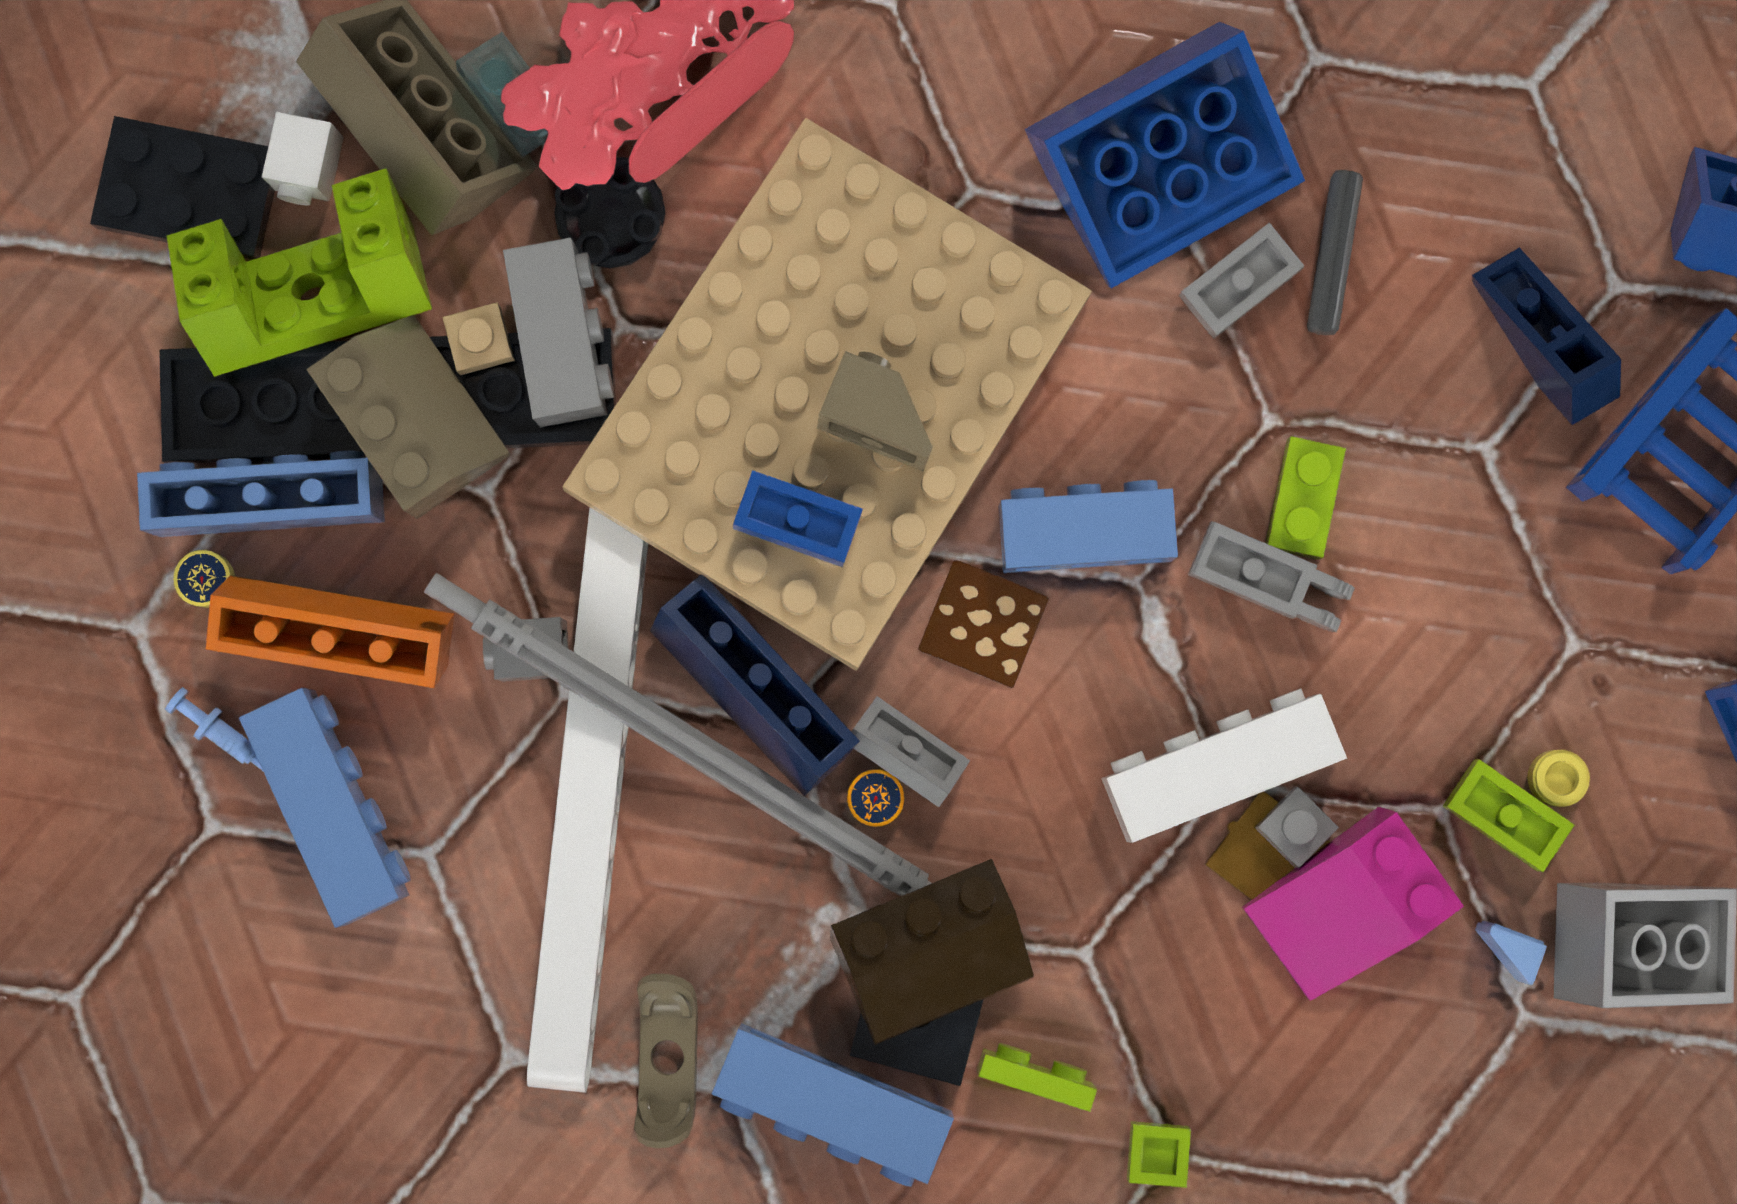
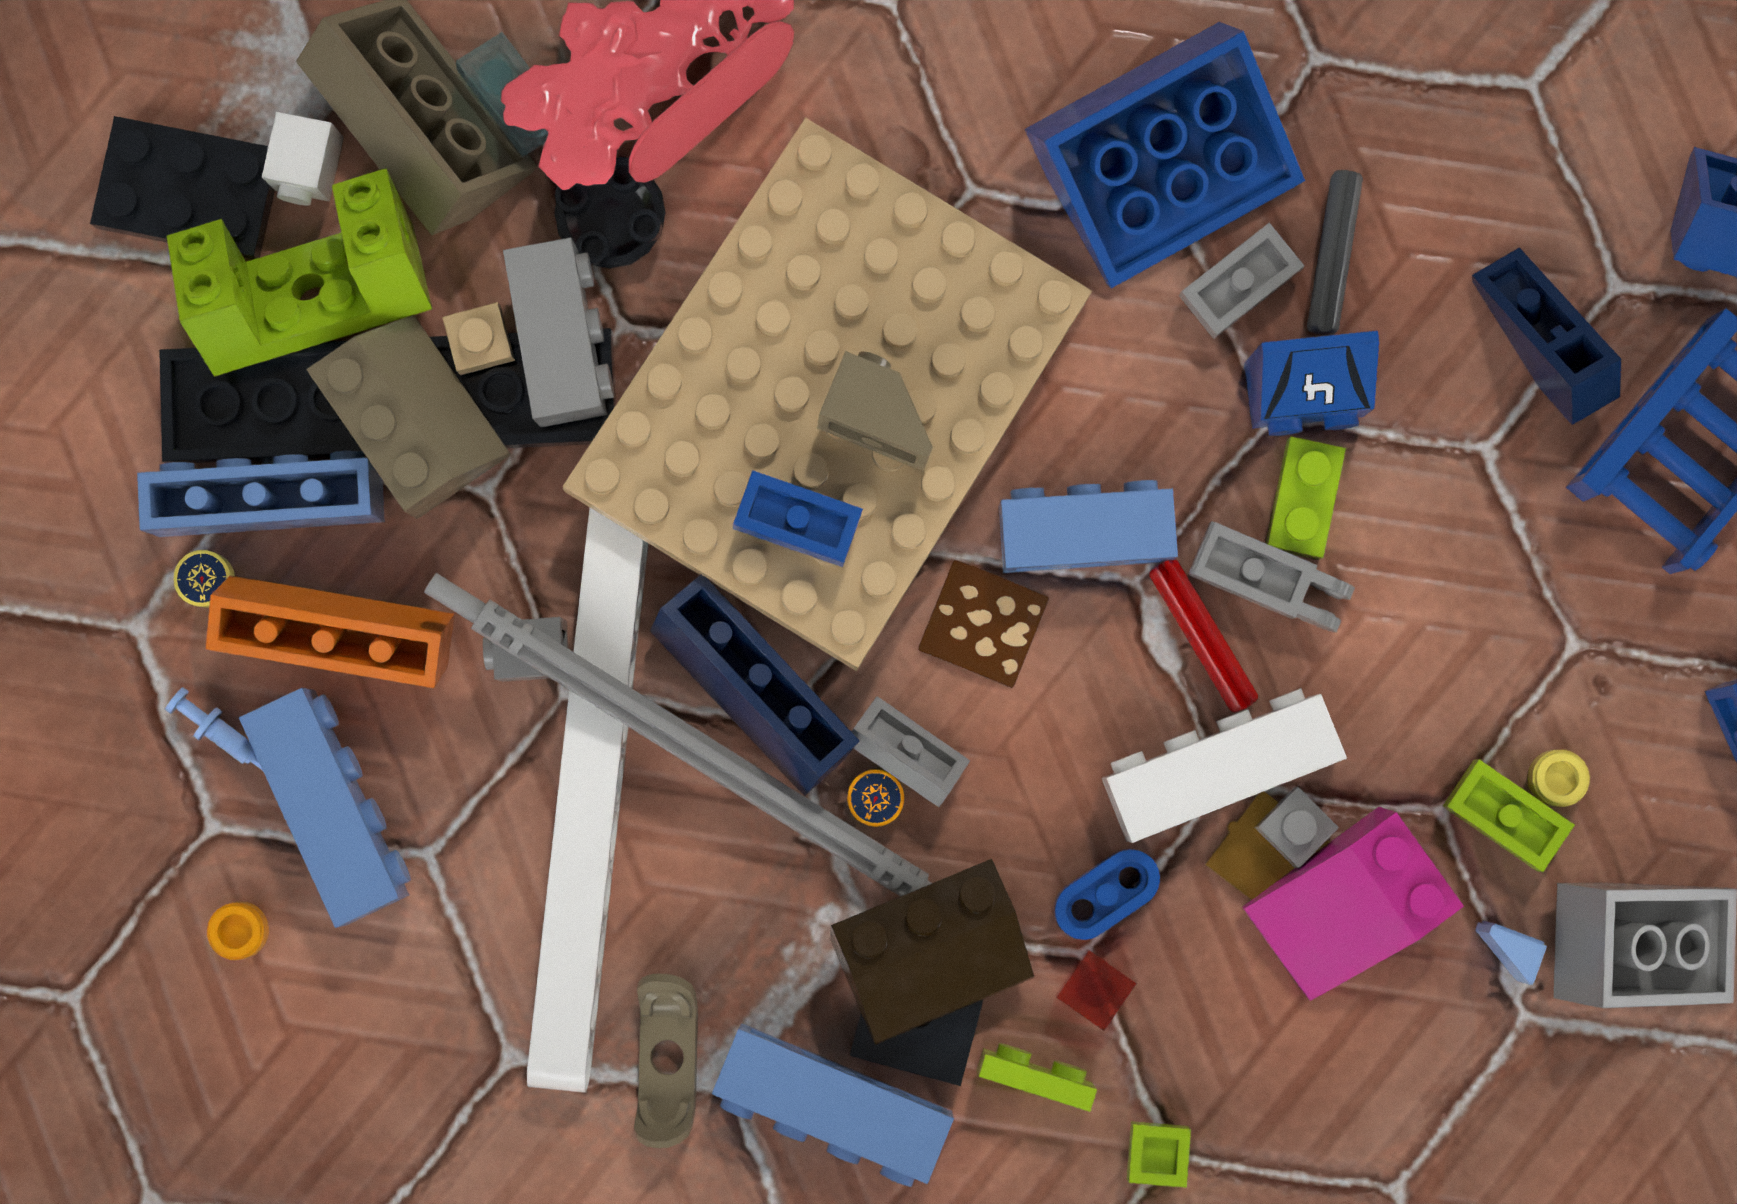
none -> light orange tile [207,902,269,960]
none -> blue plate [1053,849,1160,940]
none -> clear red plate [1055,949,1137,1031]
none -> red axle [1150,559,1258,713]
none -> blue slope [1244,331,1379,436]

